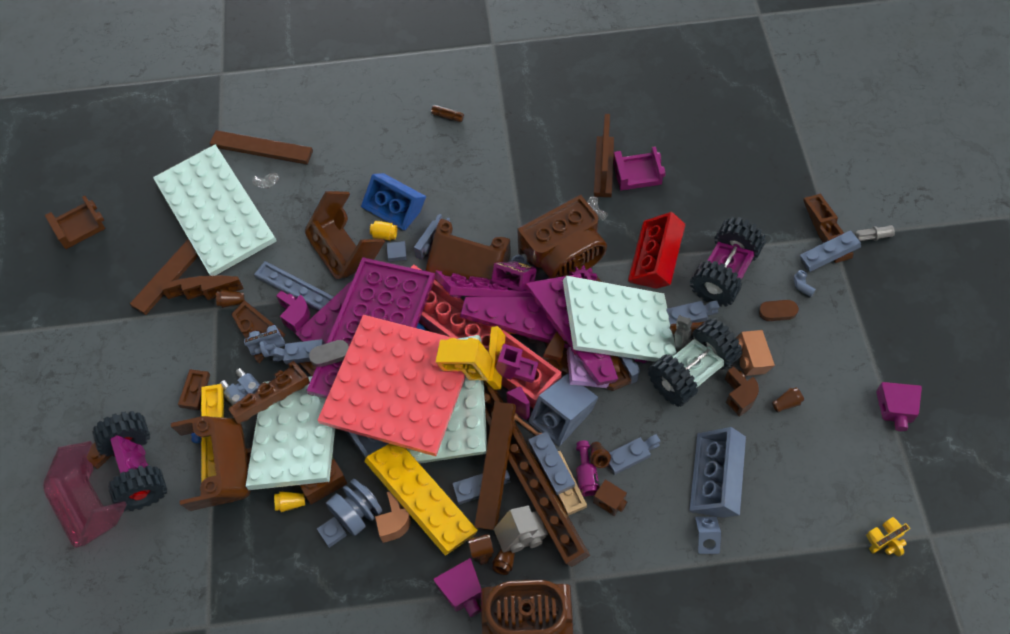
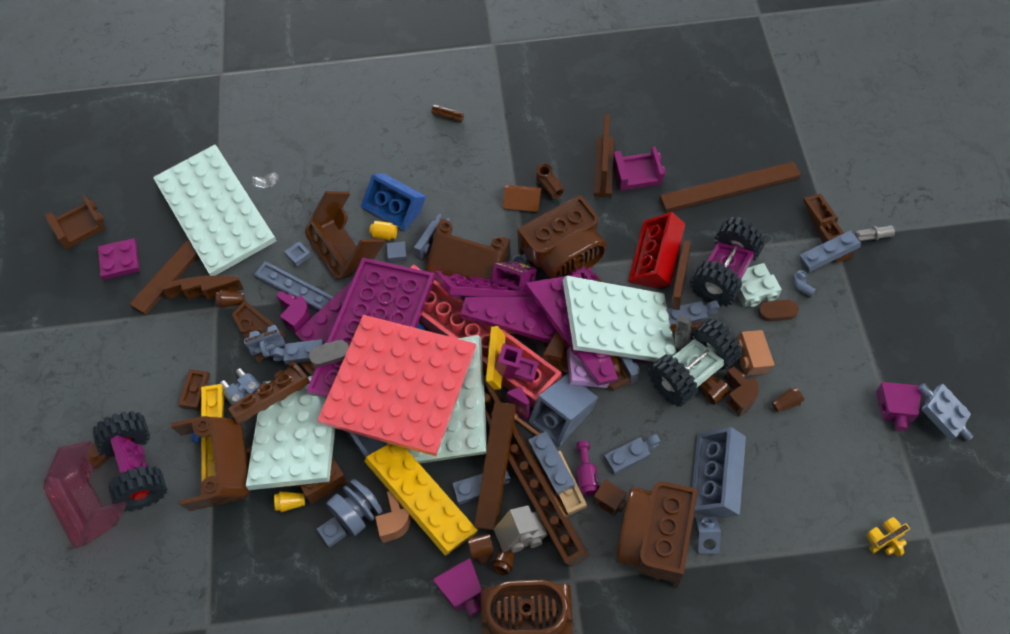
reddish brown tile [210,130,313,165] -> none
yellow brick [436,338,492,380] -> none
clear arm [587,196,608,221] -> none
reddish brown cone [590,442,611,468] -> none
none -> magenta plate [98,238,140,280]
none -> sand blue plate [285,241,311,267]
none -> dark orange panel [503,185,542,212]
none -> reddish brown piece [536,163,565,199]
none -> reddish brown brick [615,481,698,588]
none -> reddish brown tile [660,161,801,213]
none -> reddish brown tile [672,240,691,310]
none -> reddish brown piece [698,375,730,405]
none -> light aqua plate [737,263,782,308]
none -> sand blue plate [918,383,974,441]

